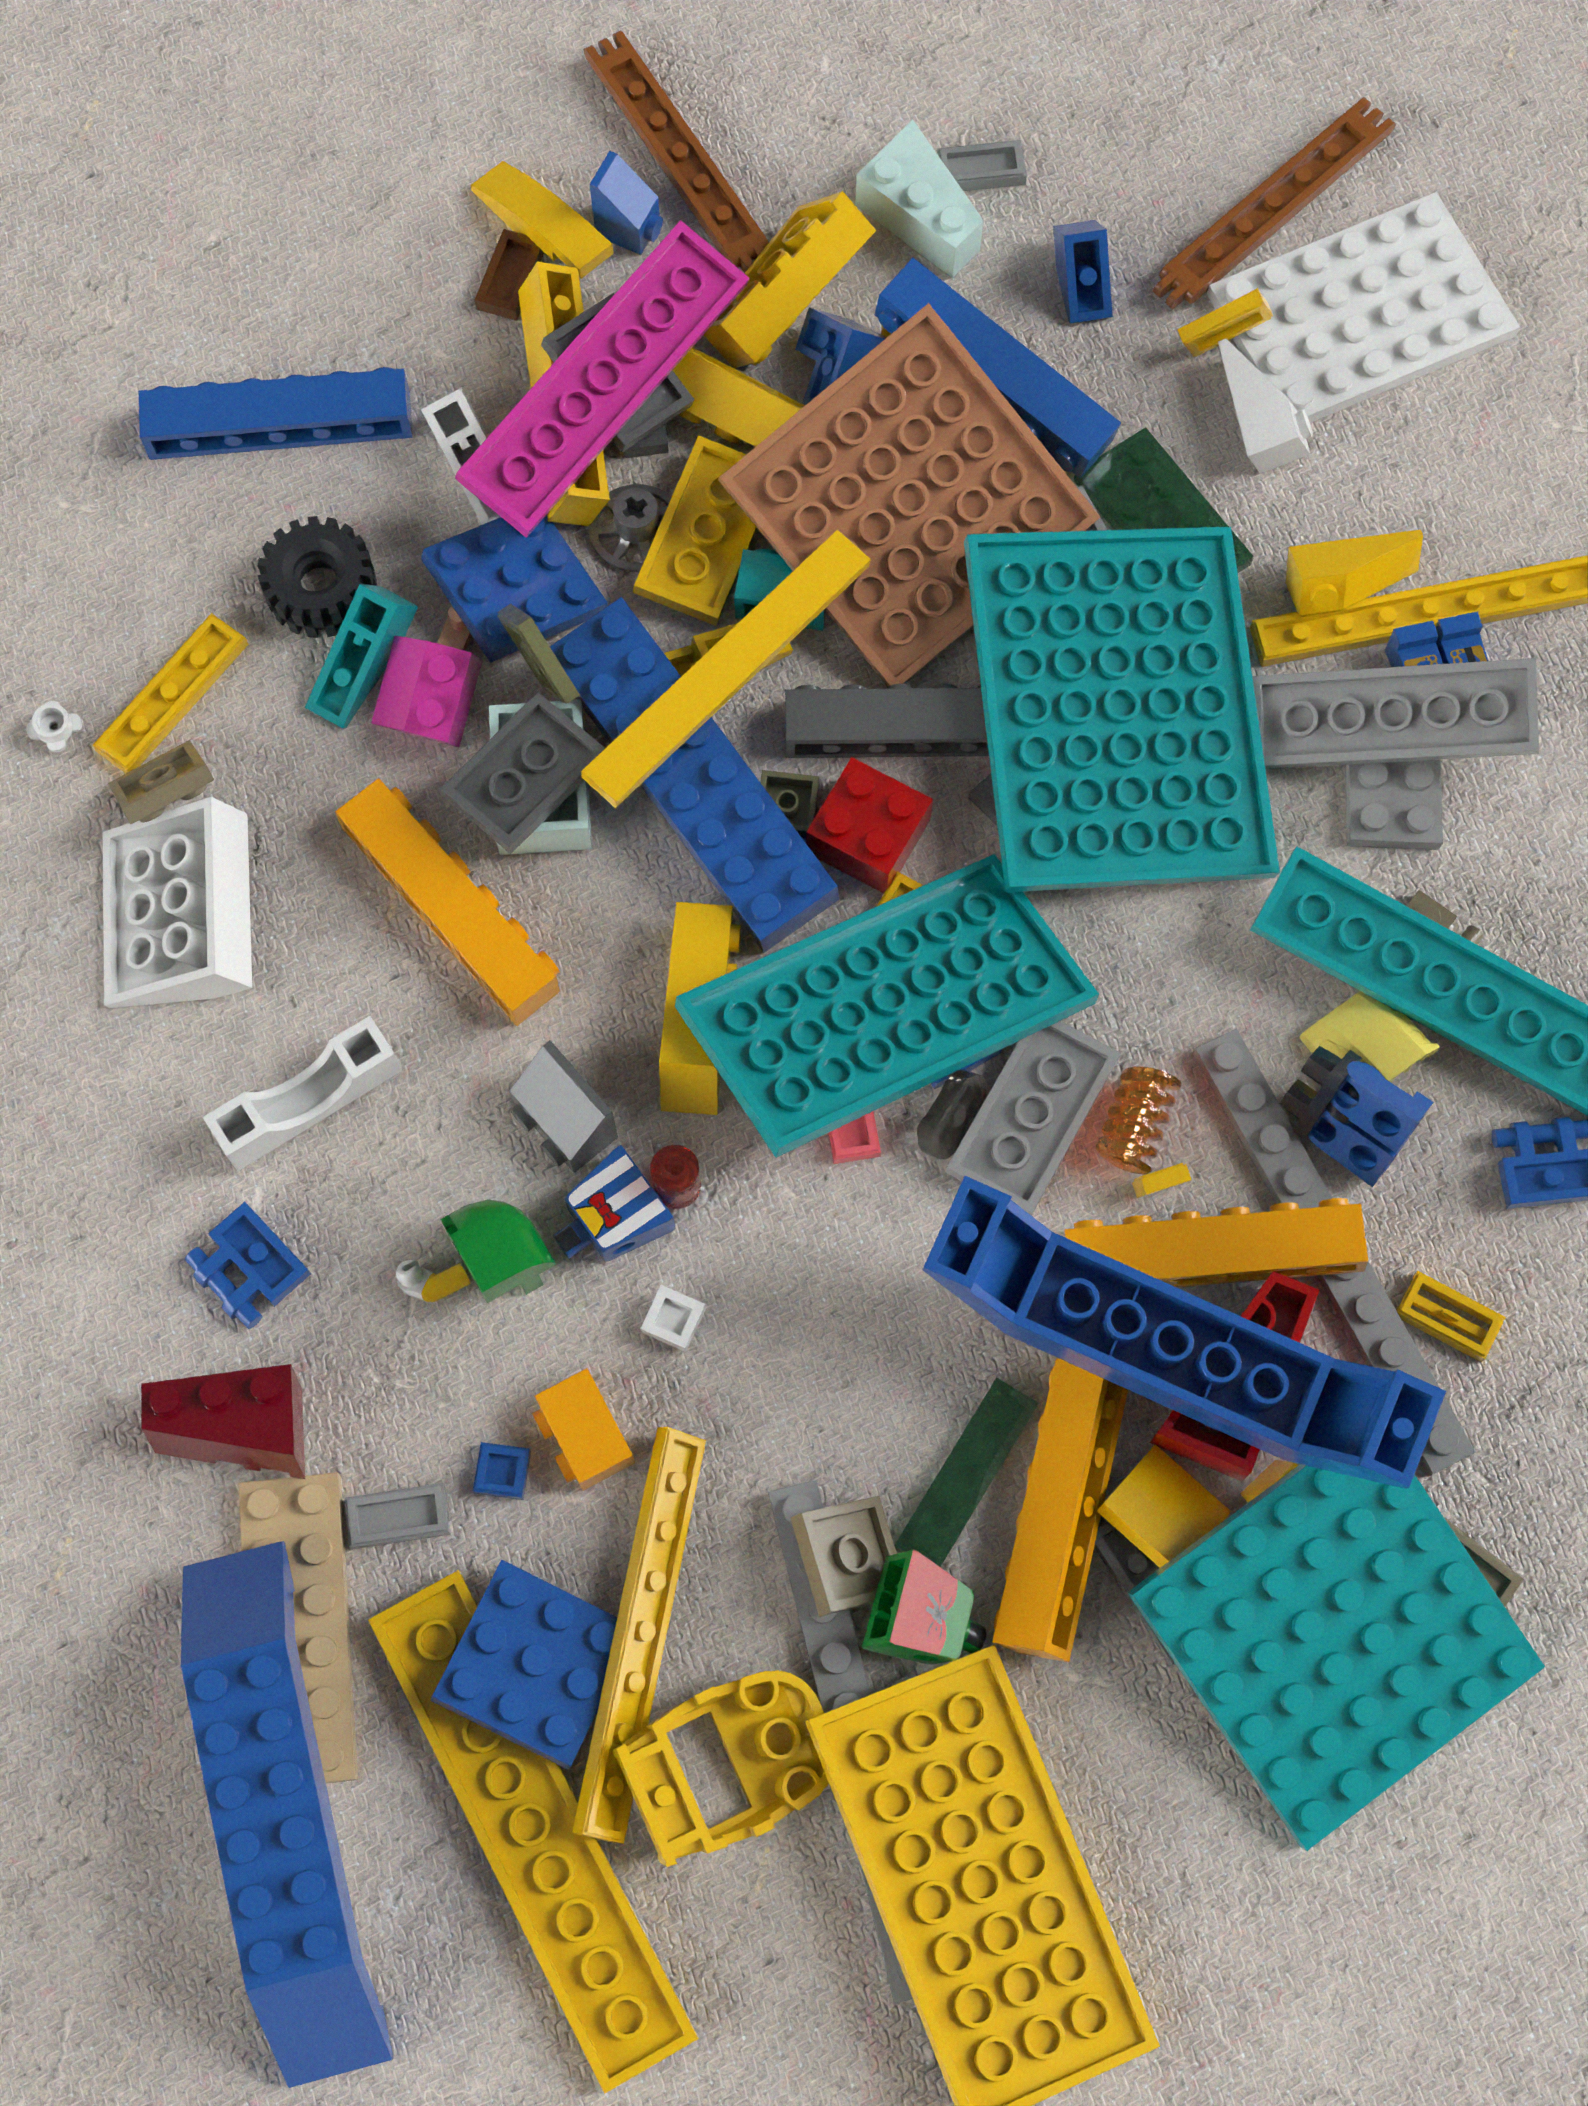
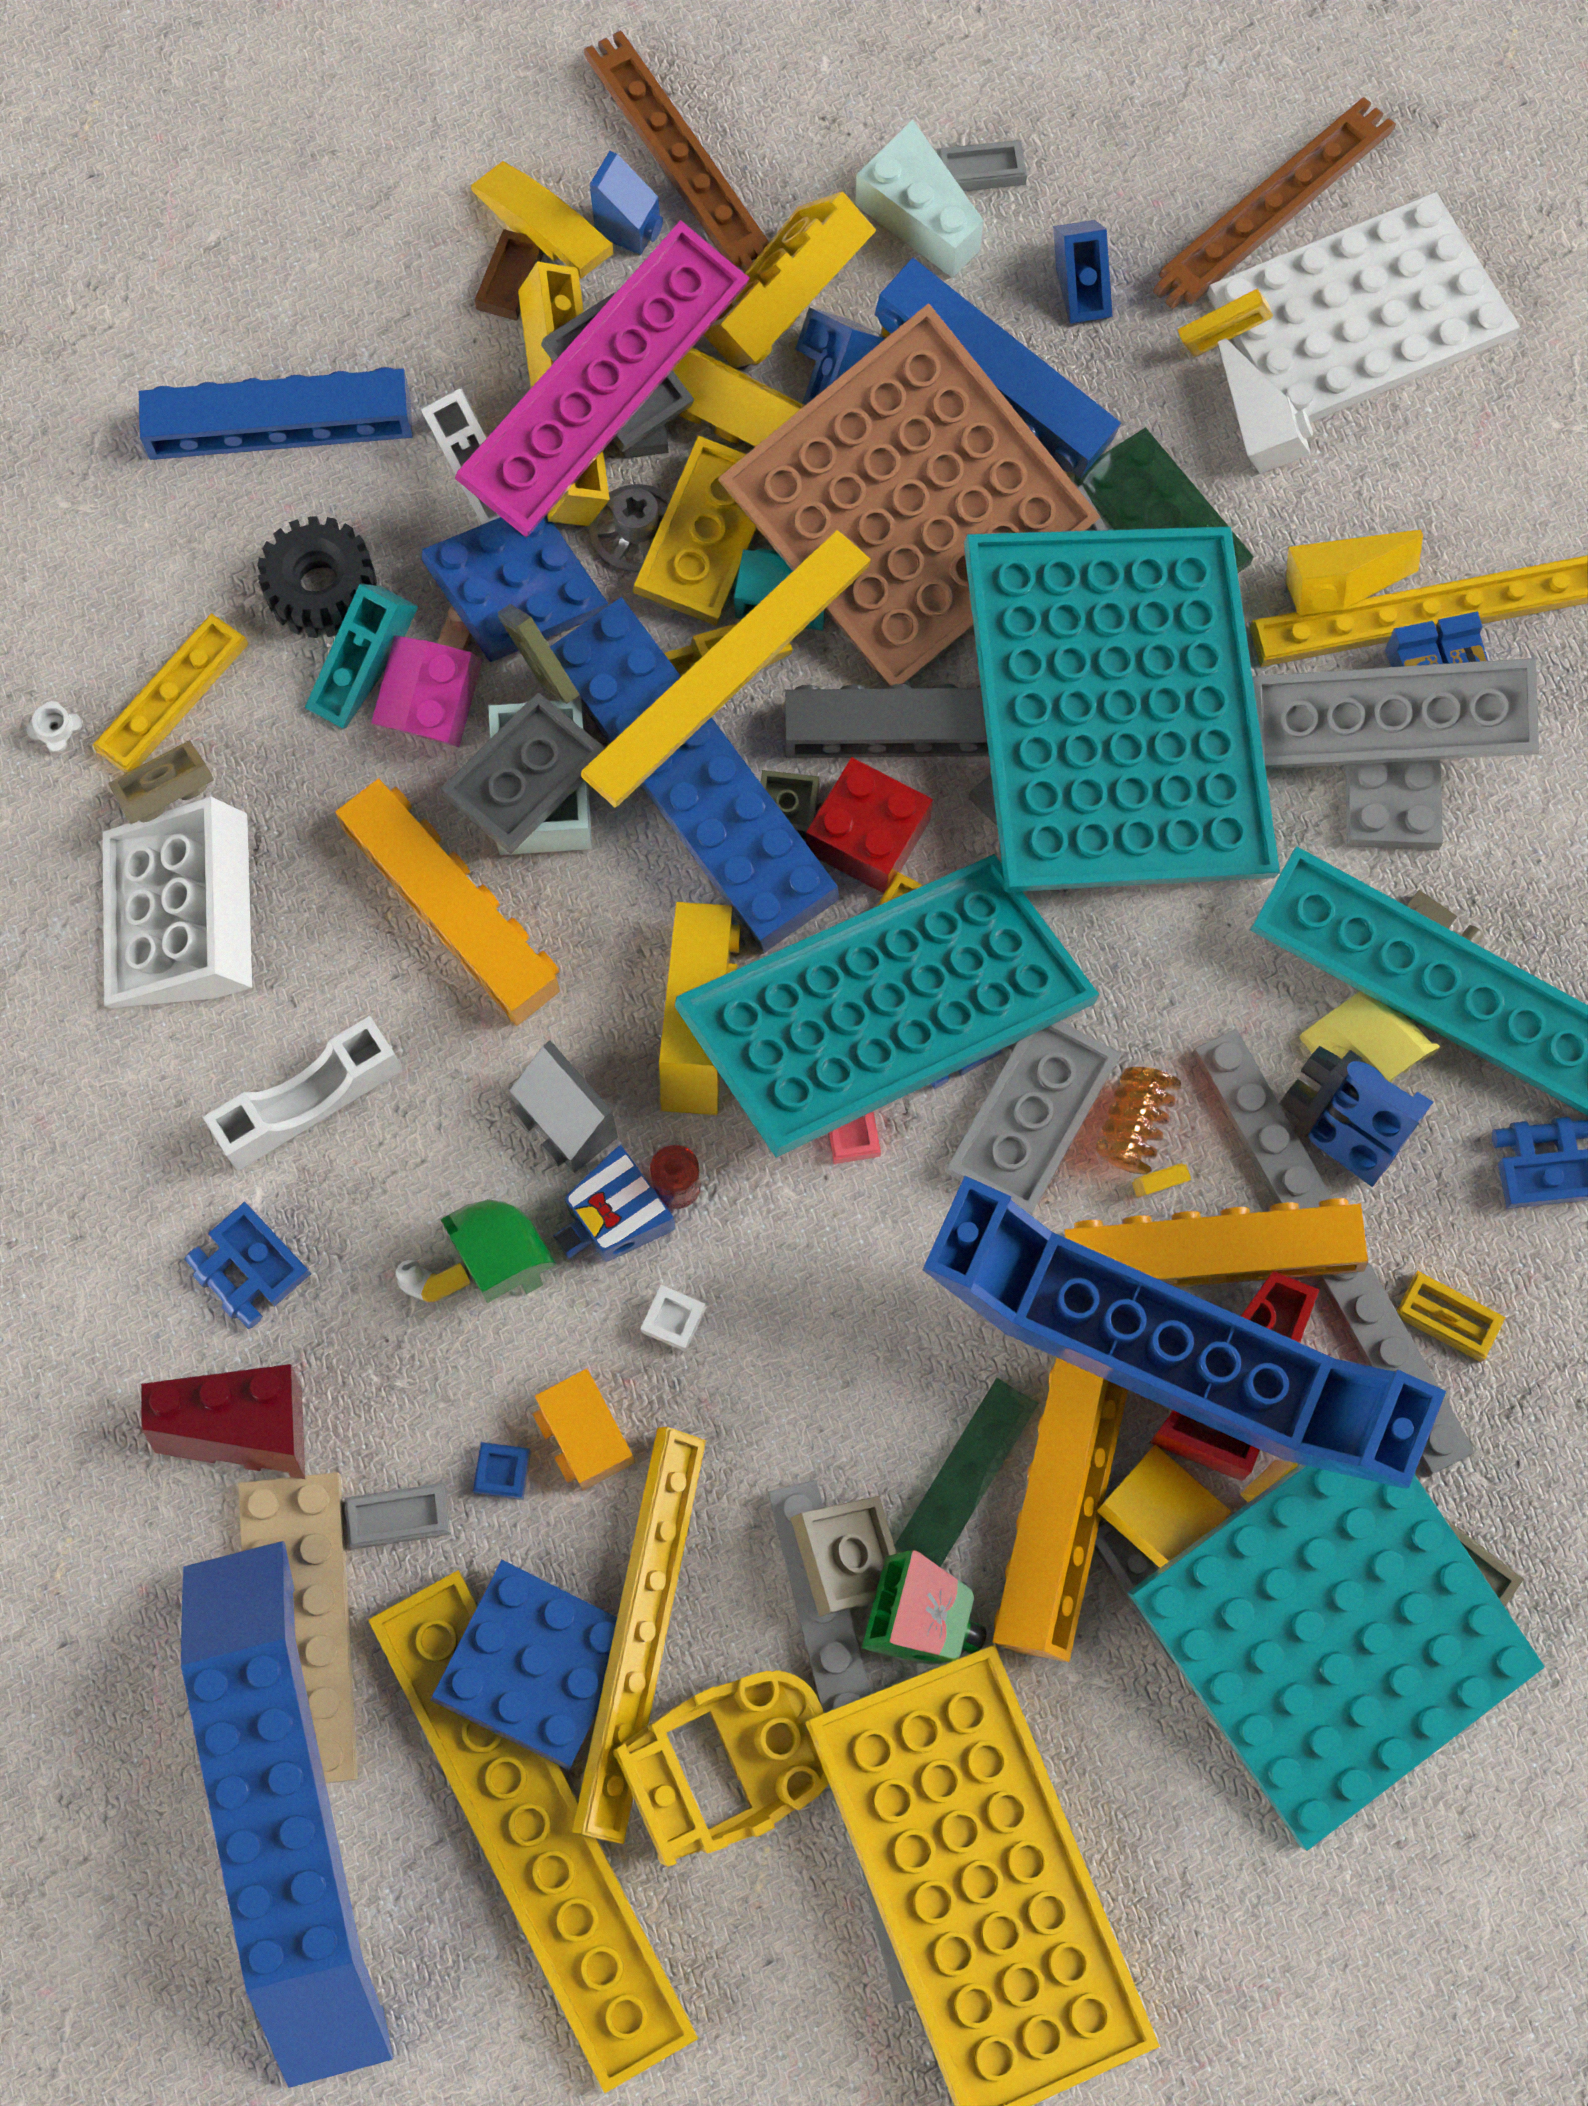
clear smoke plate [917,1069,988,1159] -> none

